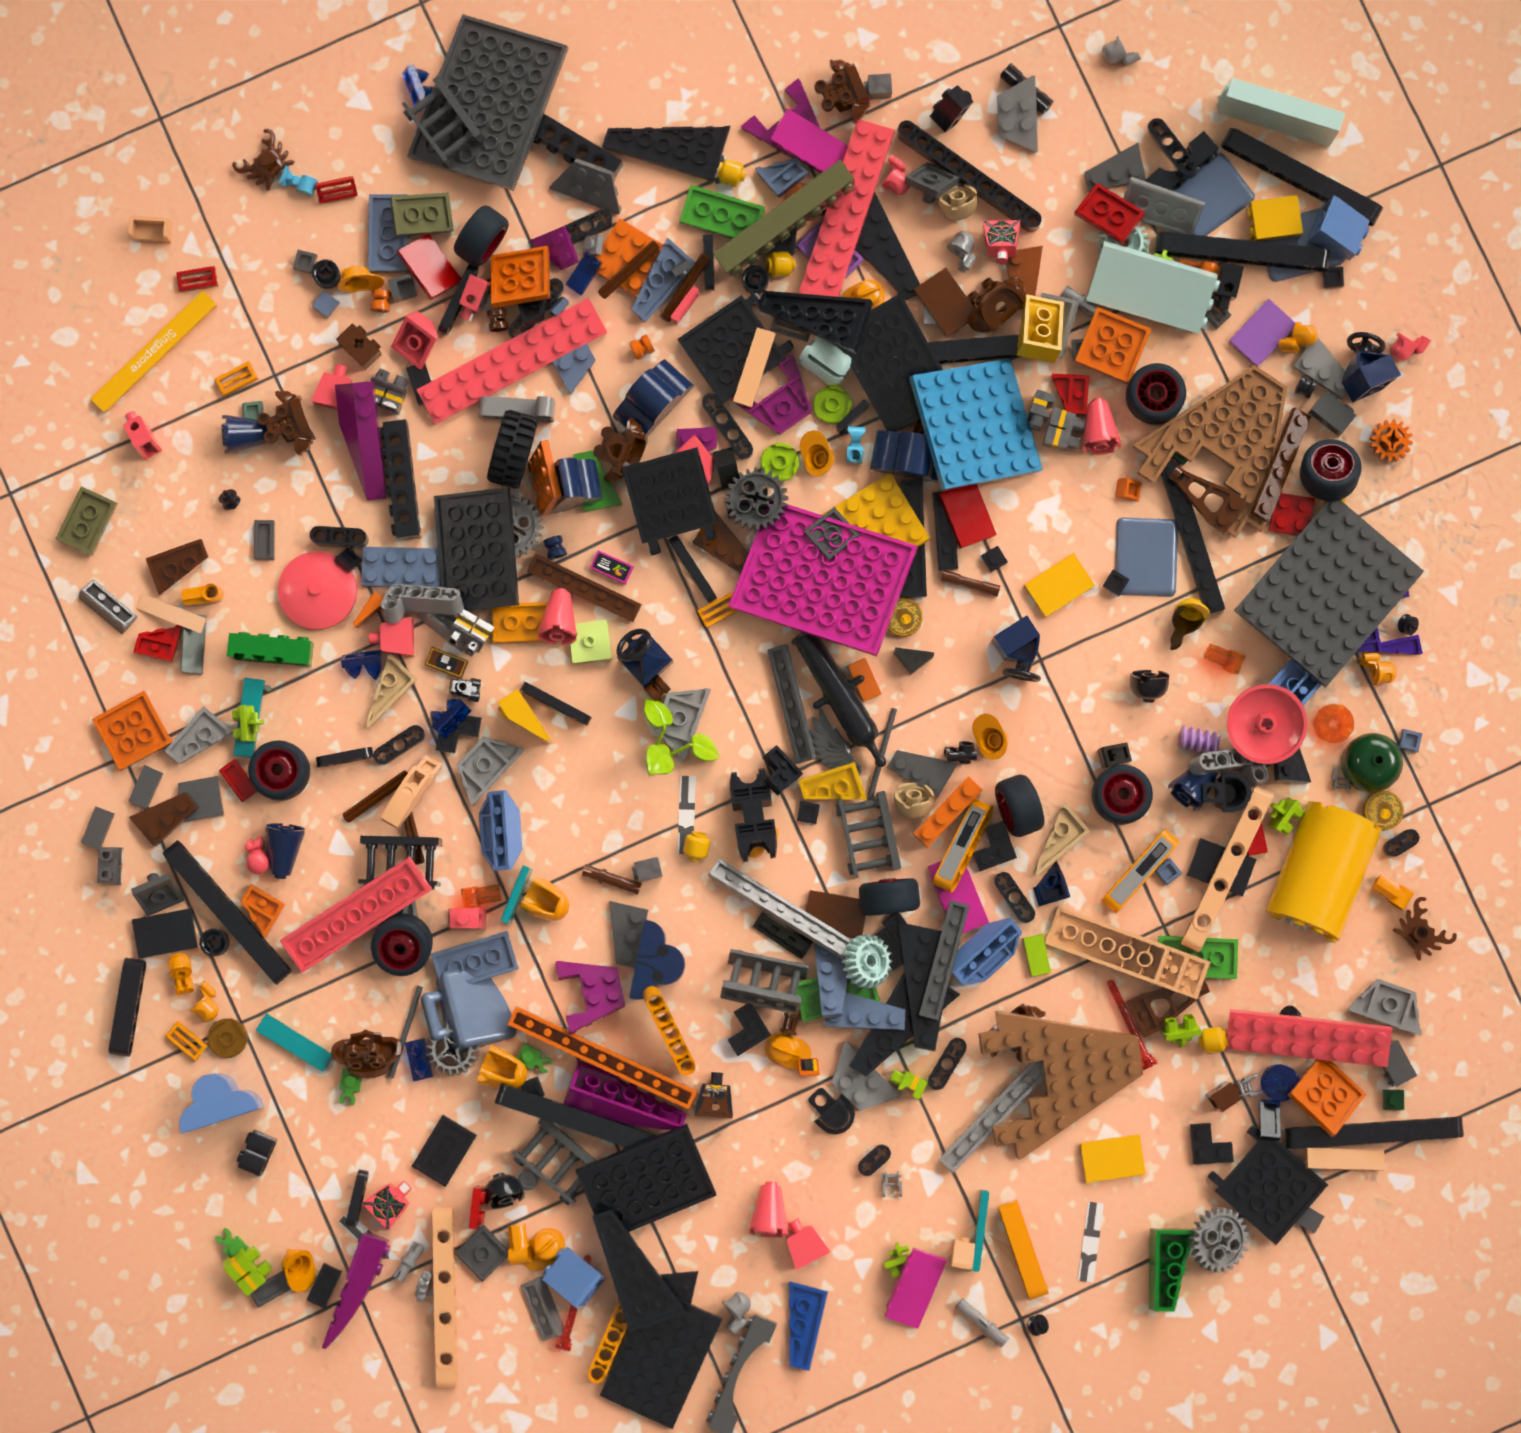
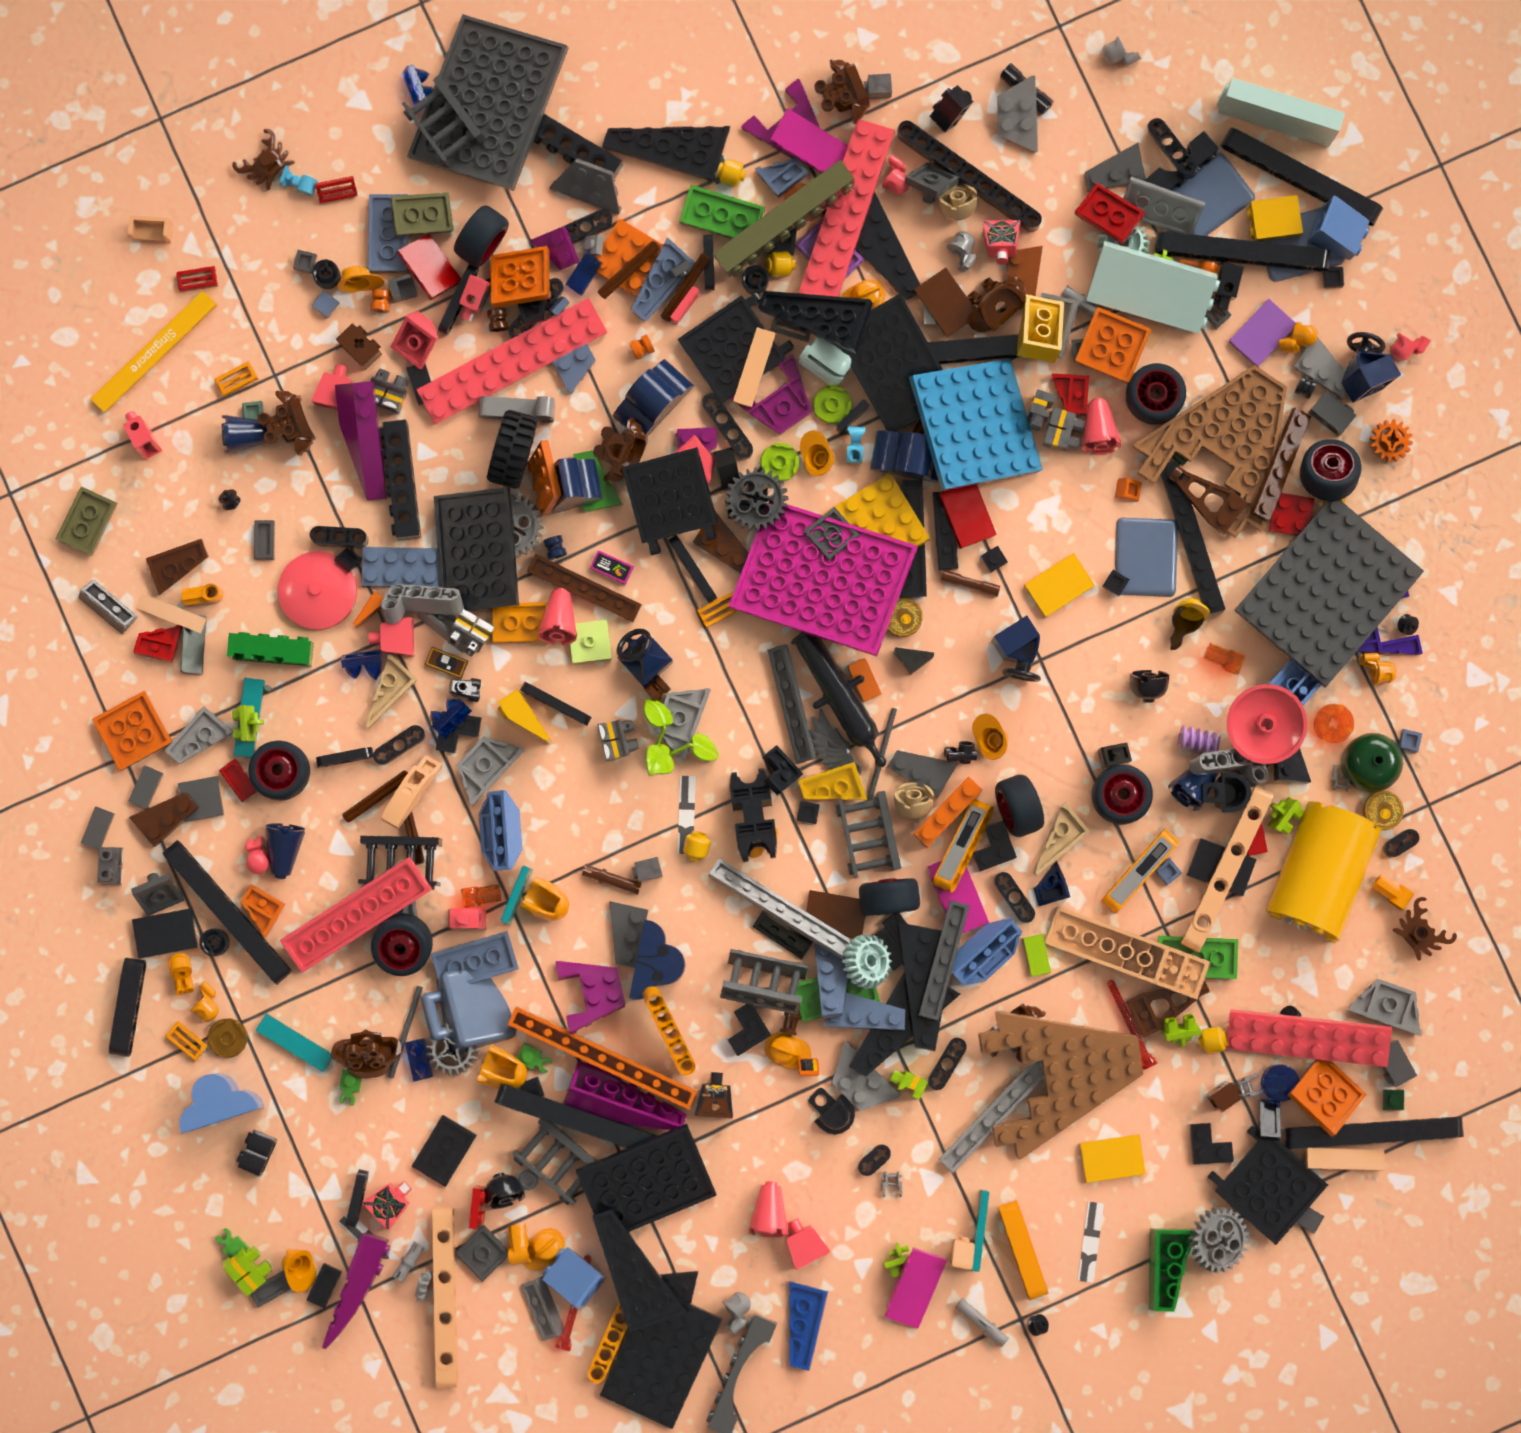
none -> flat silver hips [597,719,639,762]

